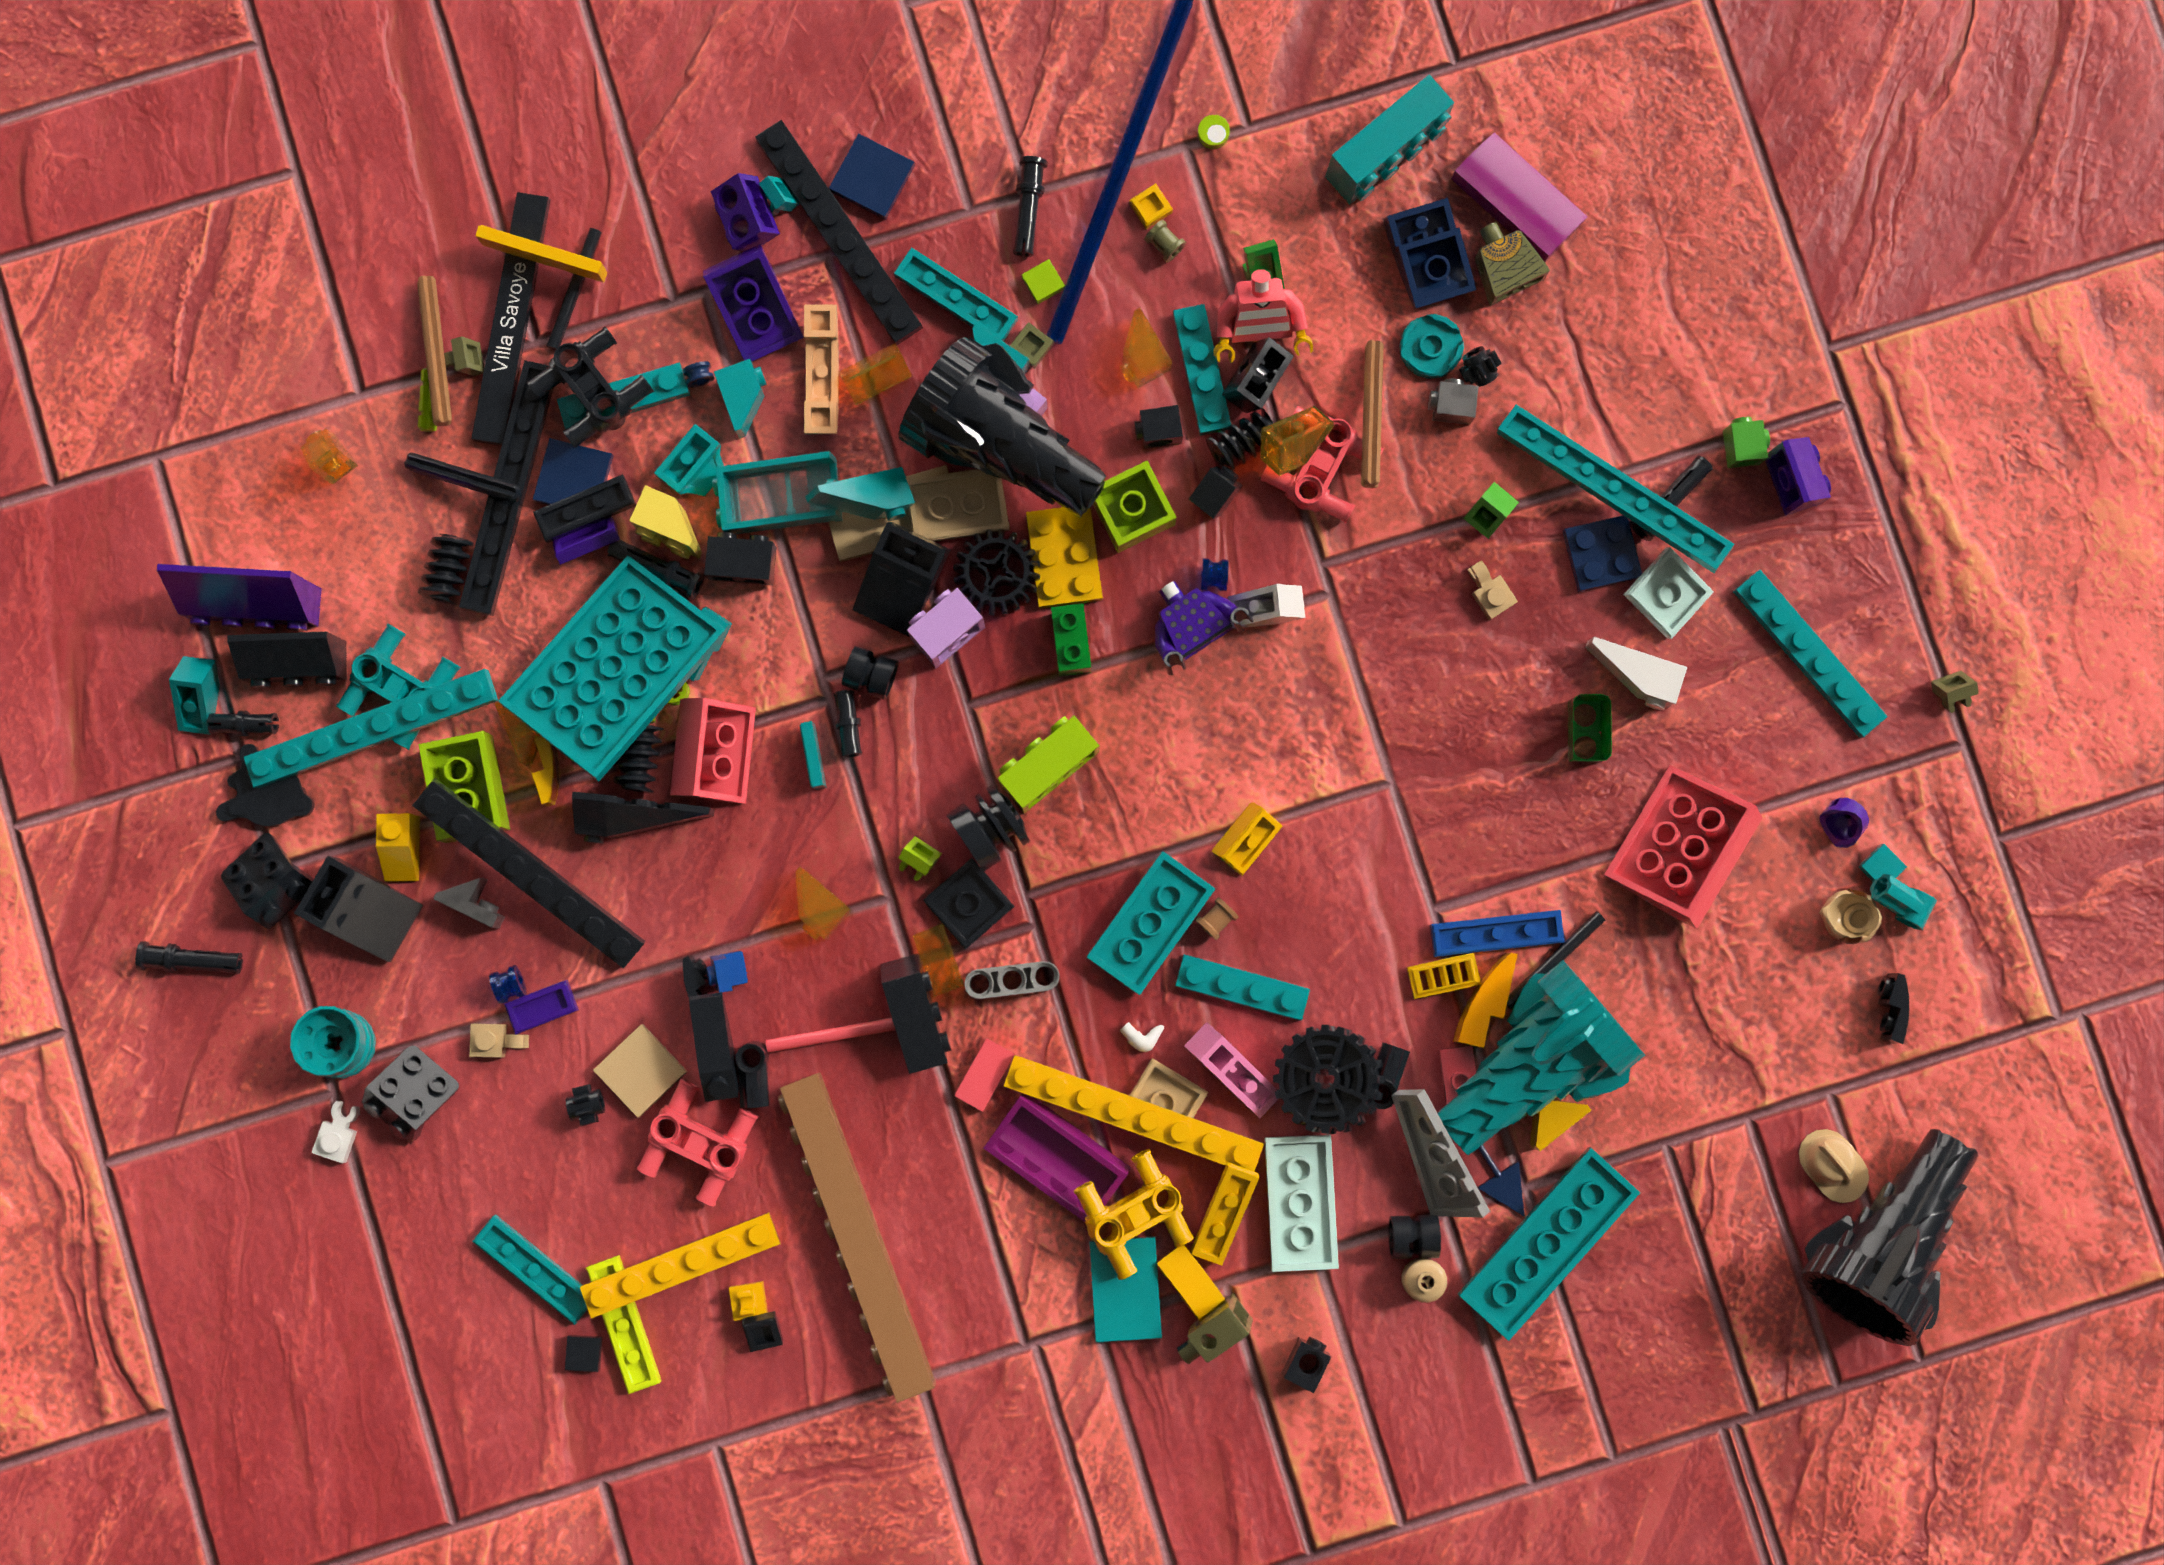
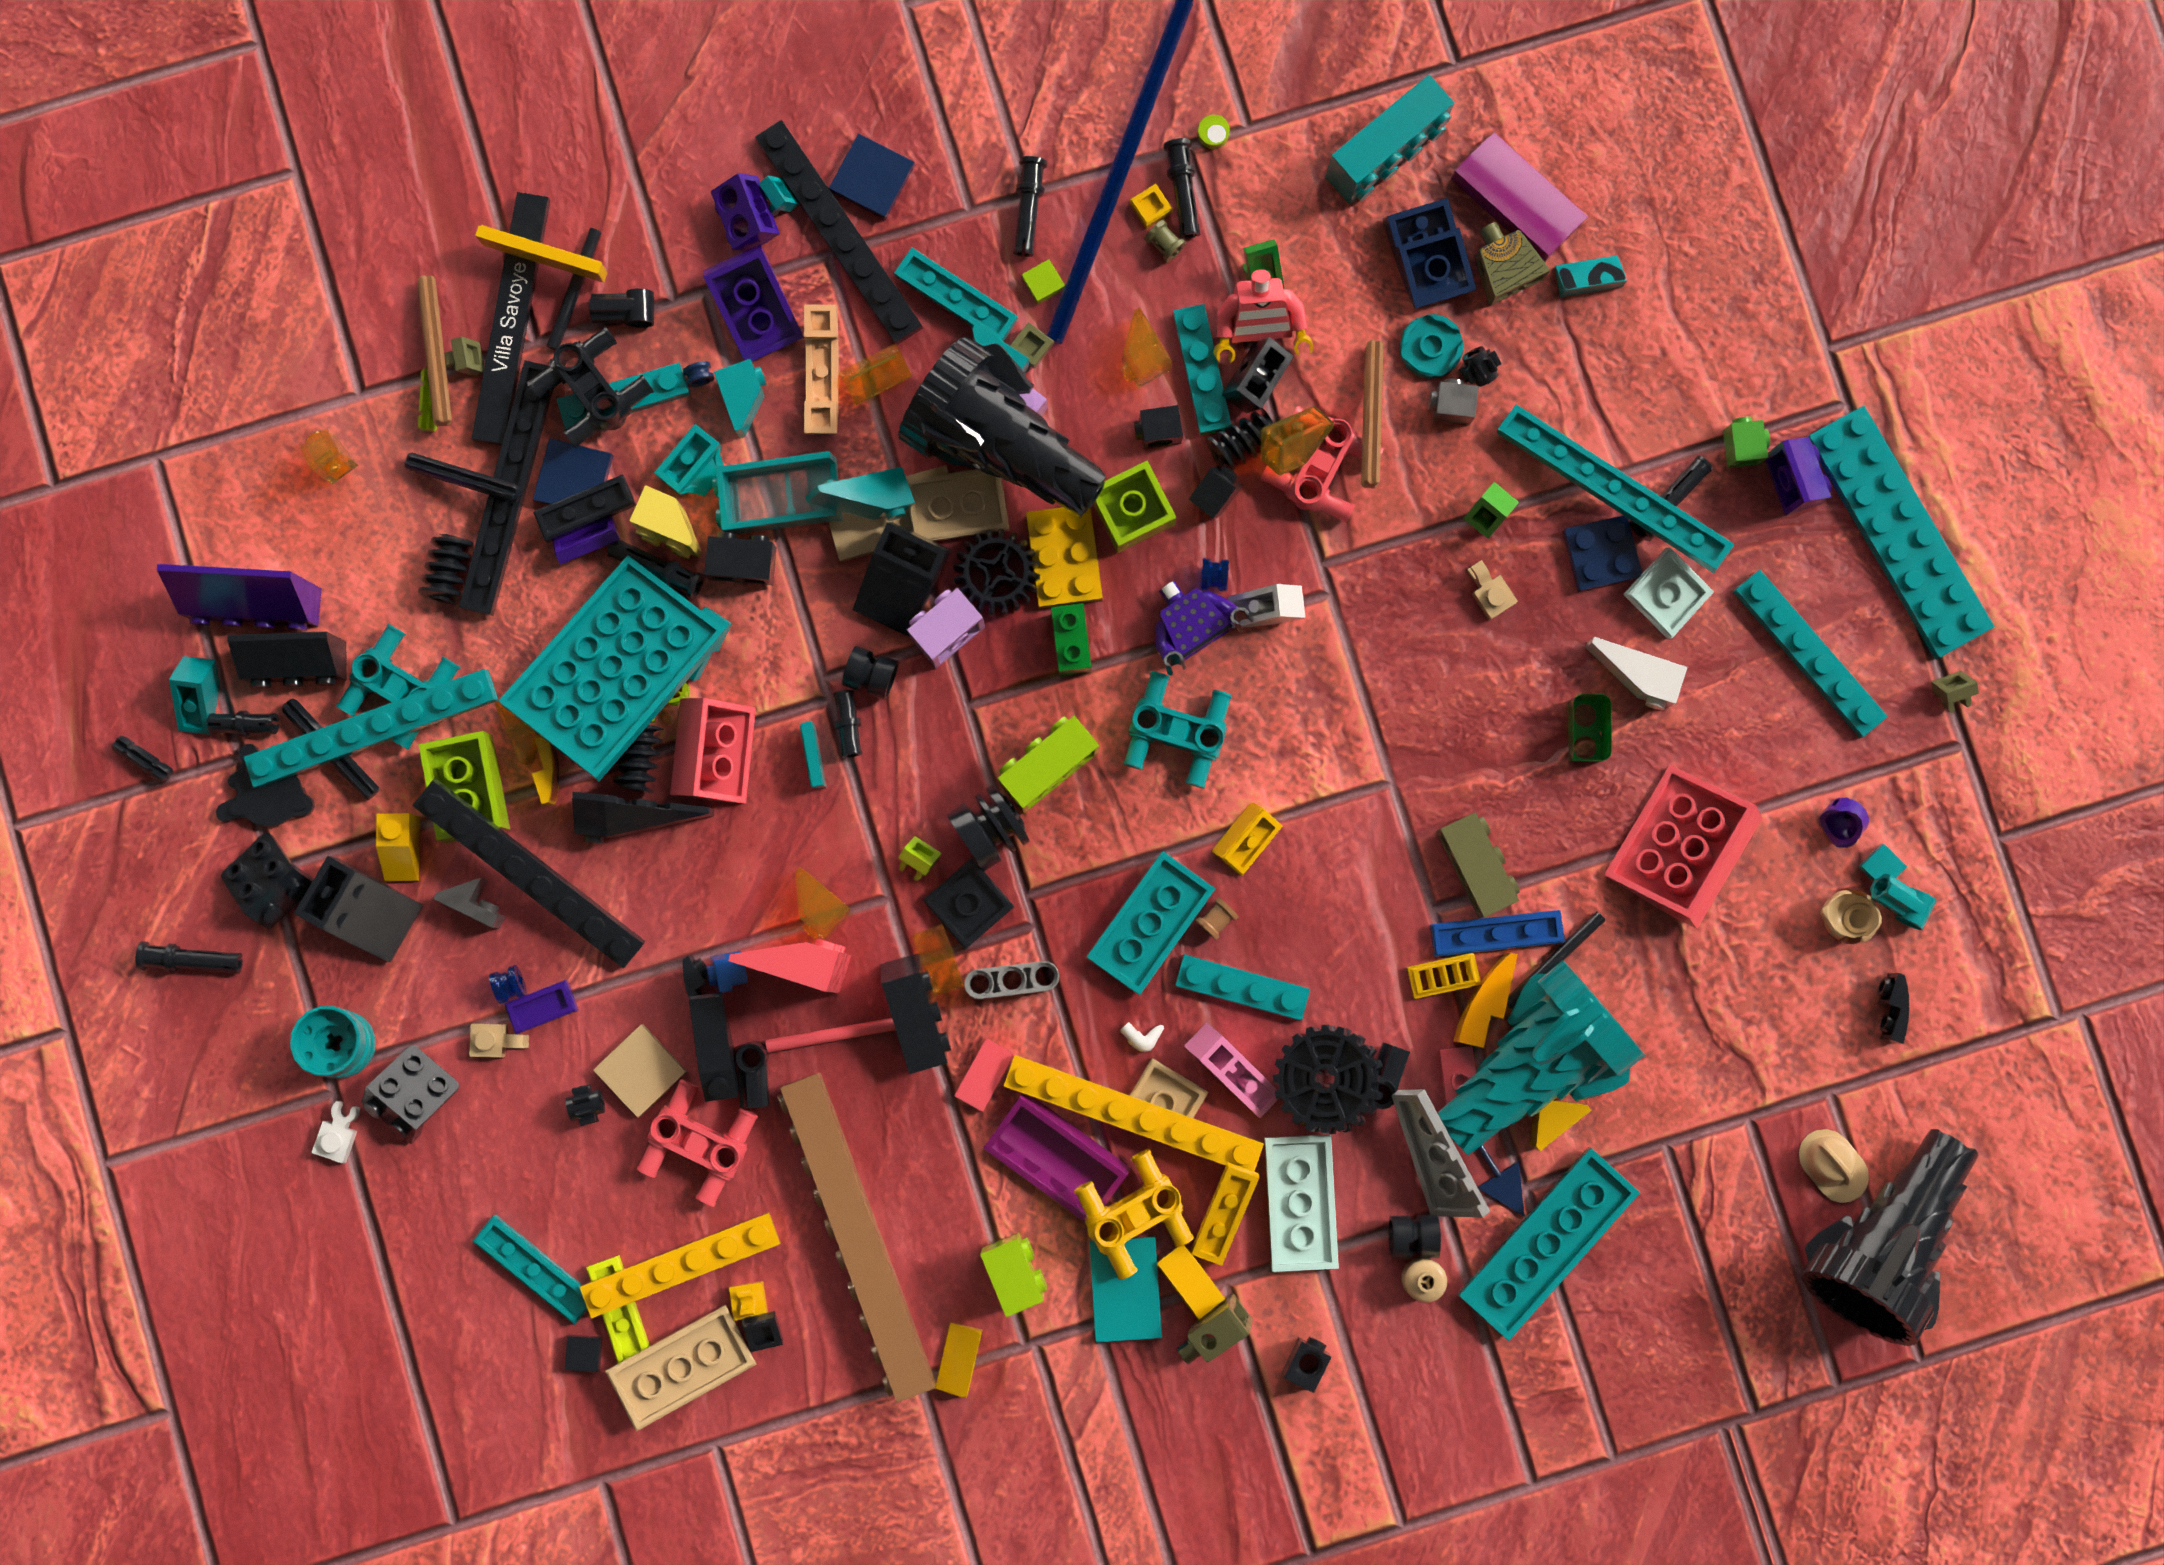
none -> black axle [112,736,173,783]
none -> black axle [281,699,380,800]
none -> black piece [589,288,654,328]
none -> tan tile [605,1305,756,1431]
none -> coral slope [728,938,851,993]
none -> yellow slope [935,1322,982,1398]
none -> lime brick [980,1232,1048,1317]
none -> teal piece [1123,671,1232,789]
none -> black pin [1163,138,1201,239]
none -> olive brick [1436,812,1520,919]
none -> teal slope [1554,255,1627,297]
none -> teal plate [1808,405,1995,660]

